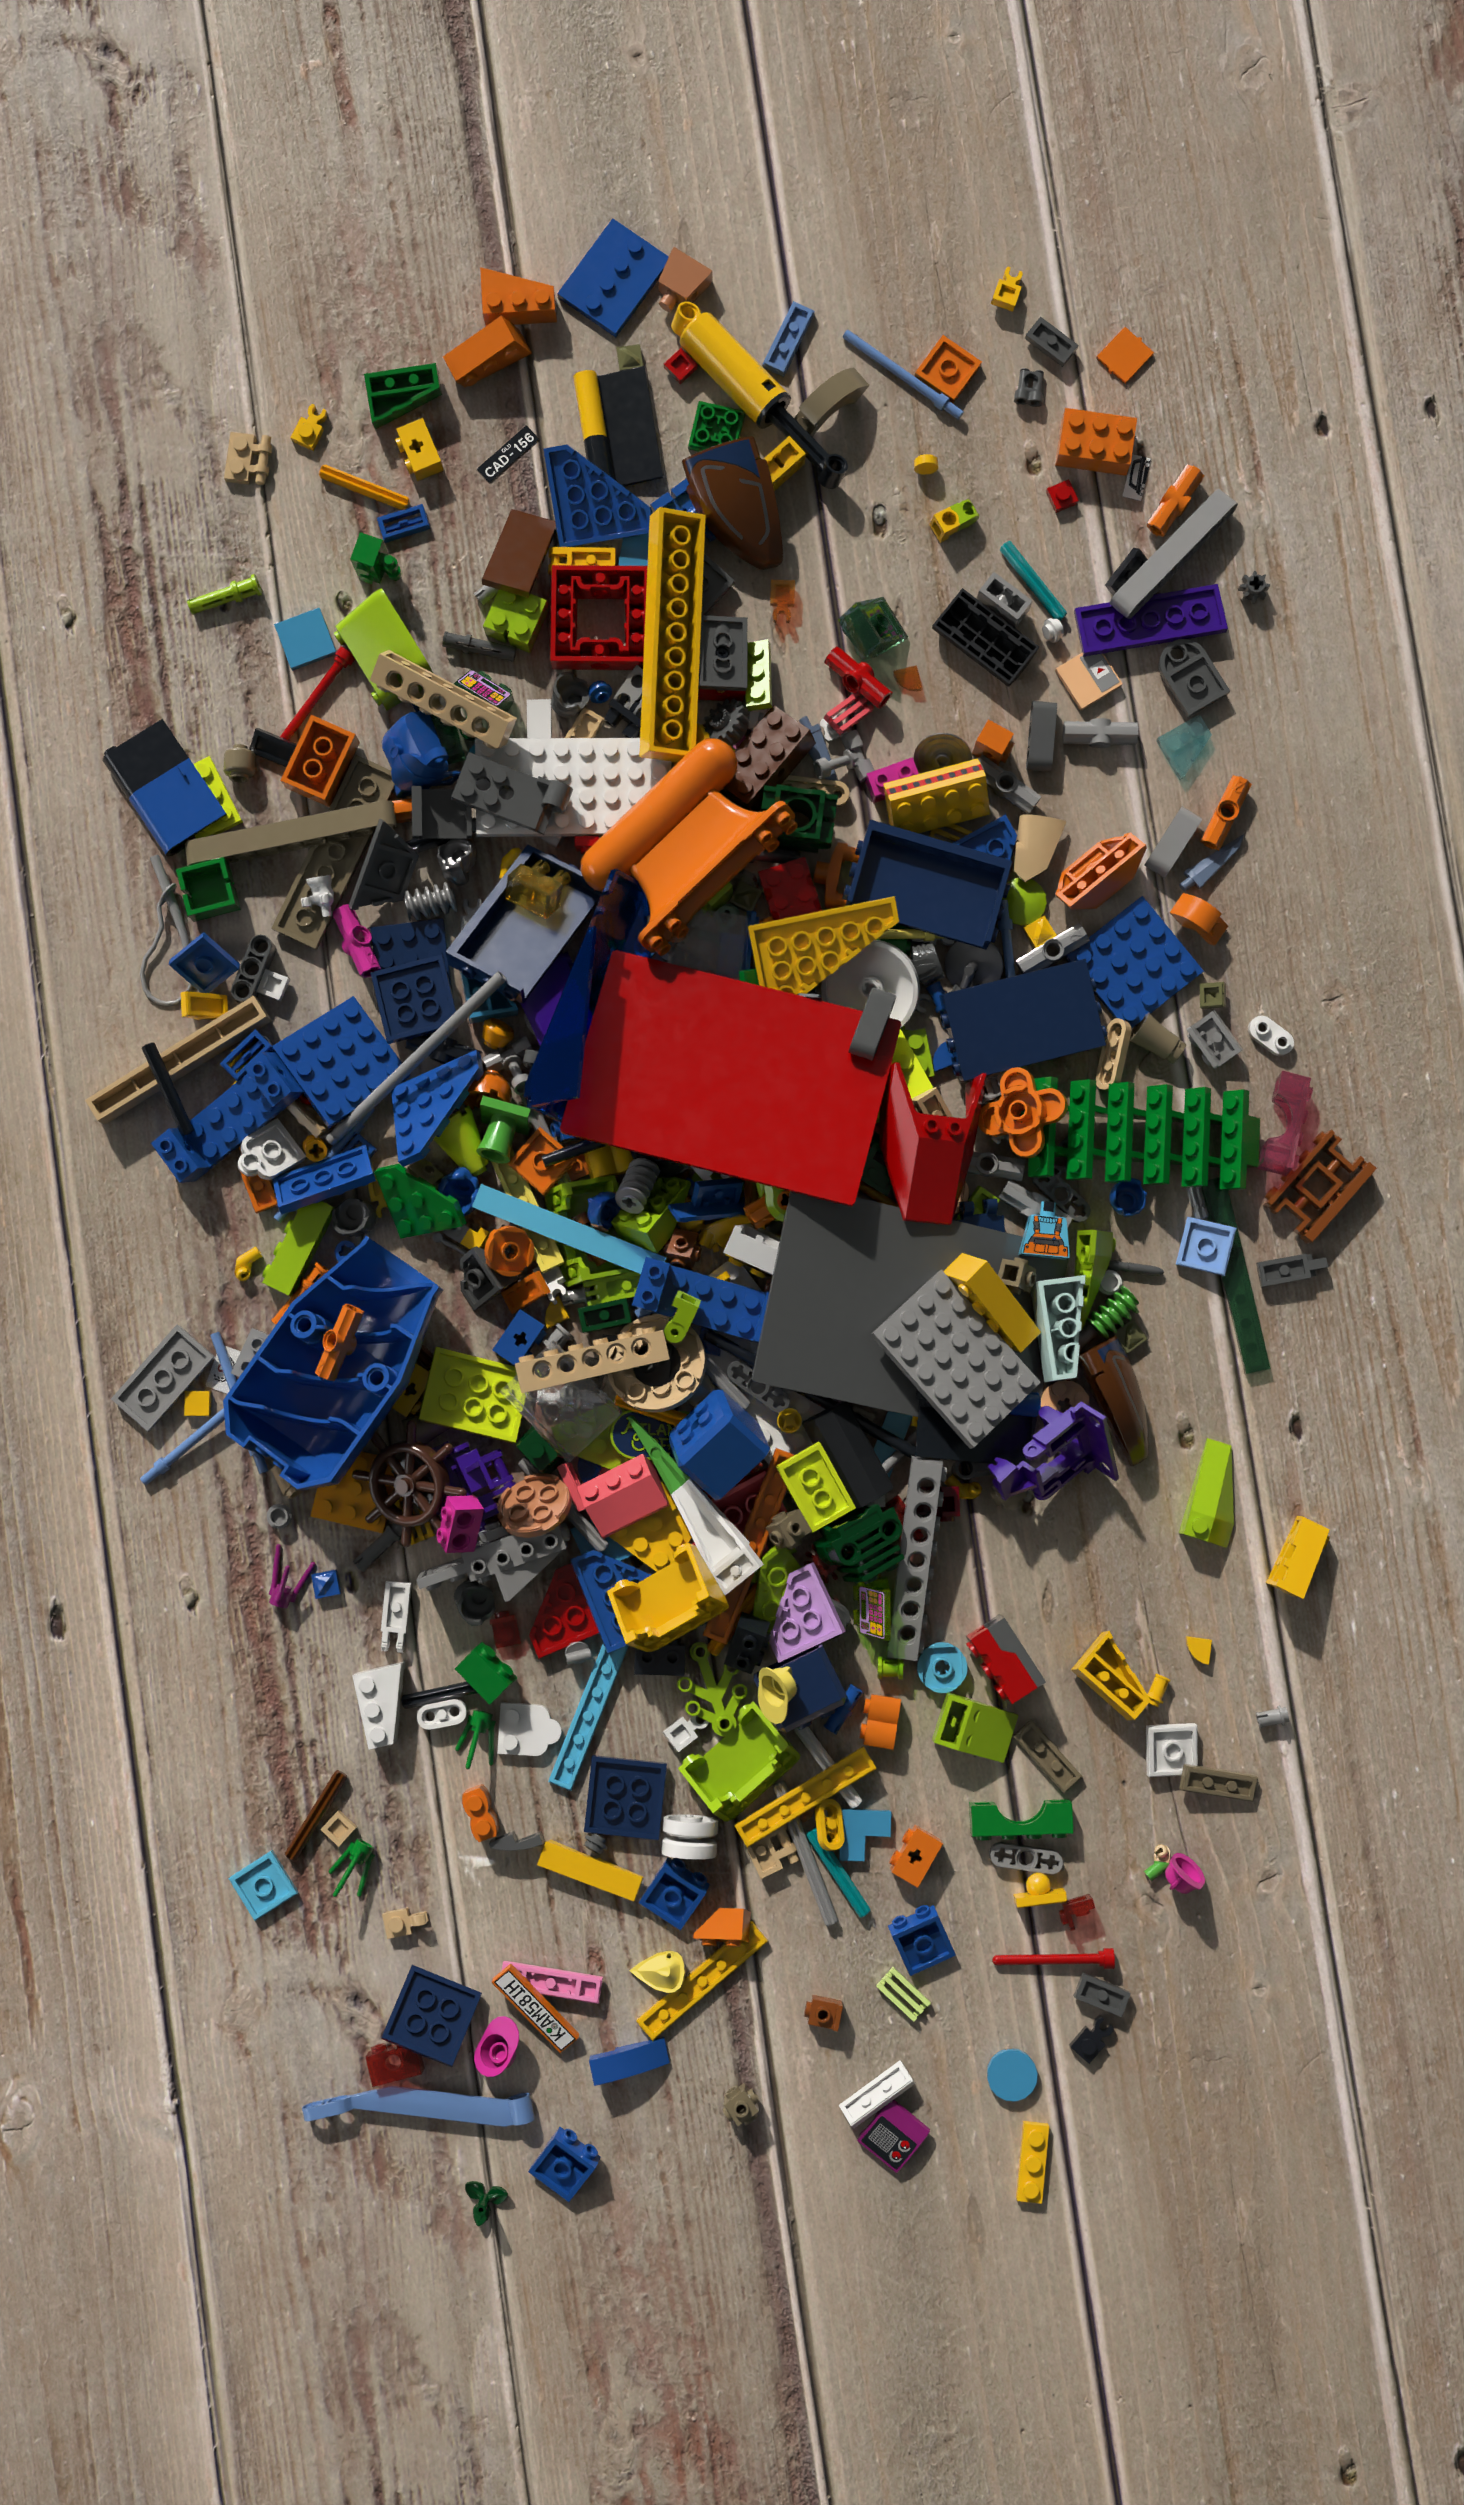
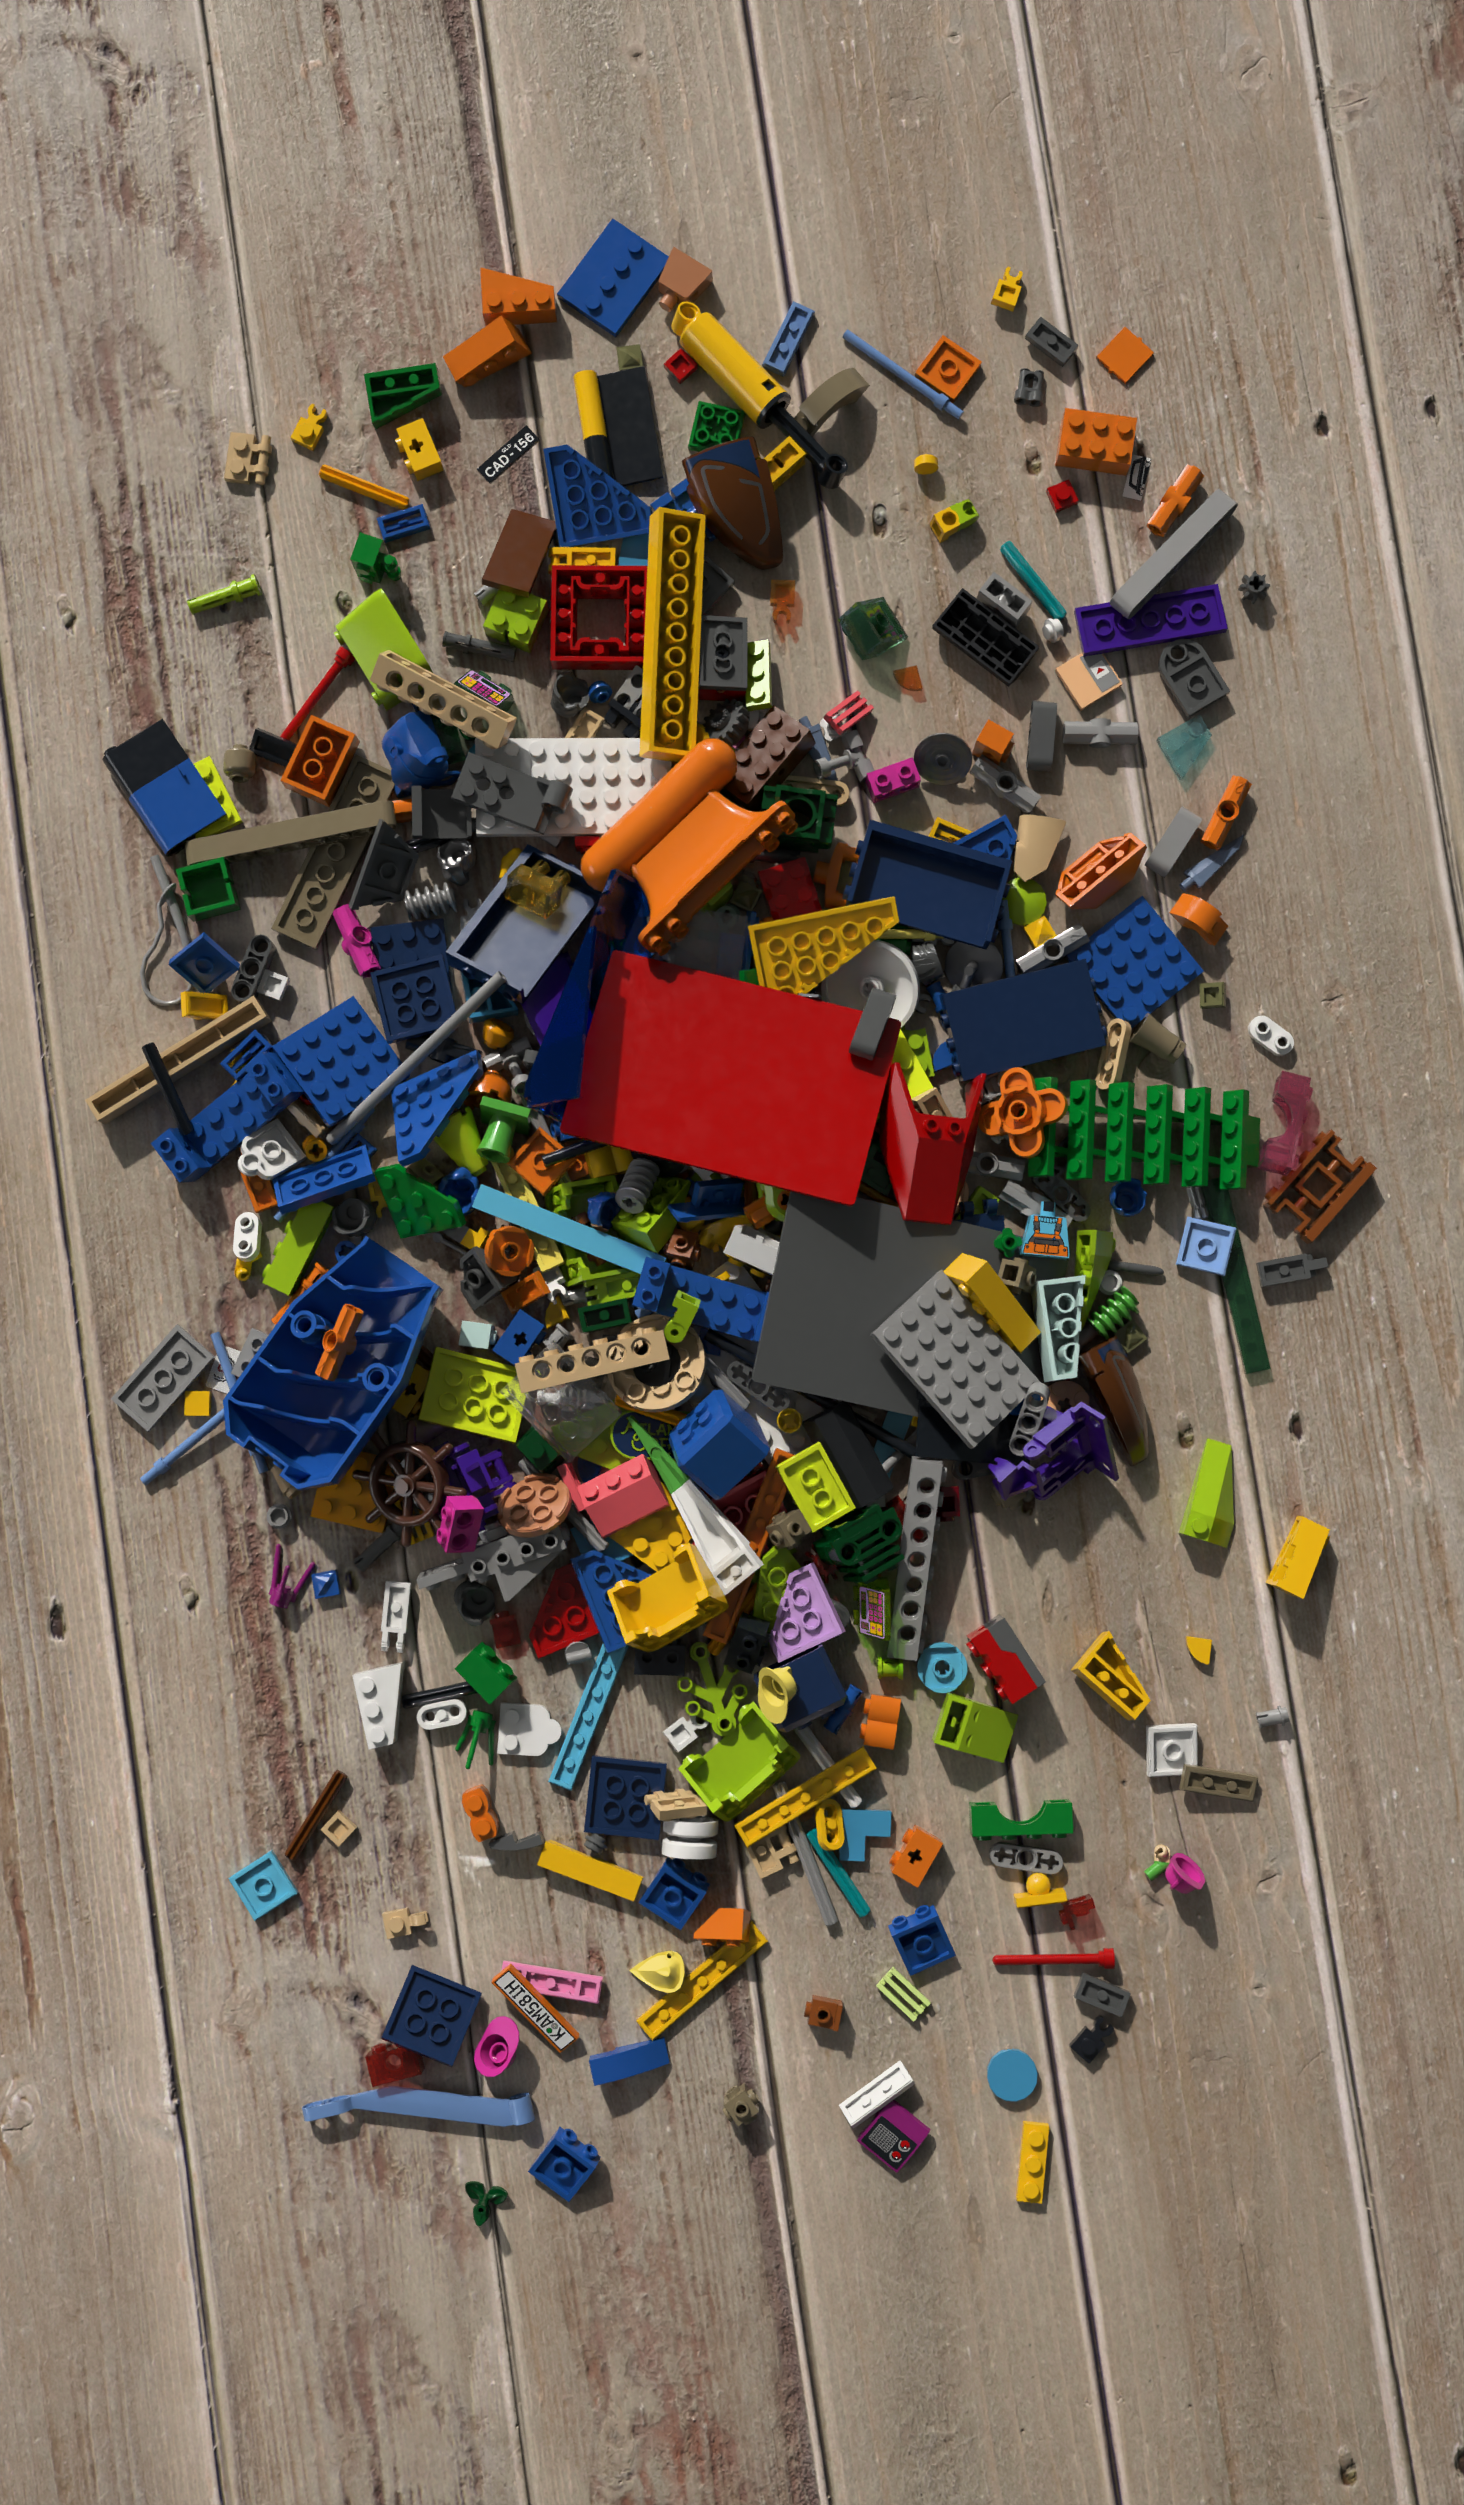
dark azure tile [274,608,336,671] -> none
white piece [301,875,334,917] -> none
green plant [329,1839,375,1897] -> none
white sticker [527,699,551,738] -> none
red piece [824,646,893,709] -> none
yellow brick [883,758,990,833] -> none
yellow arm [944,1474,982,1499] -> none
dark tan tile [1013,1719,1083,1794] -> none
black plate [1105,548,1148,596] -> none
yellow pin [1147,1674,1171,1708] -> none
light grey bracket [1187,1010,1243,1069] -> none
none -> white plate [233,1212,262,1262]
none -> light aqua brick [459,1321,497,1350]
none -> tan plate [644,1788,707,1821]
none -> green plate [994,1228,1022,1258]
none -> light grey beam [1009,1382,1050,1456]

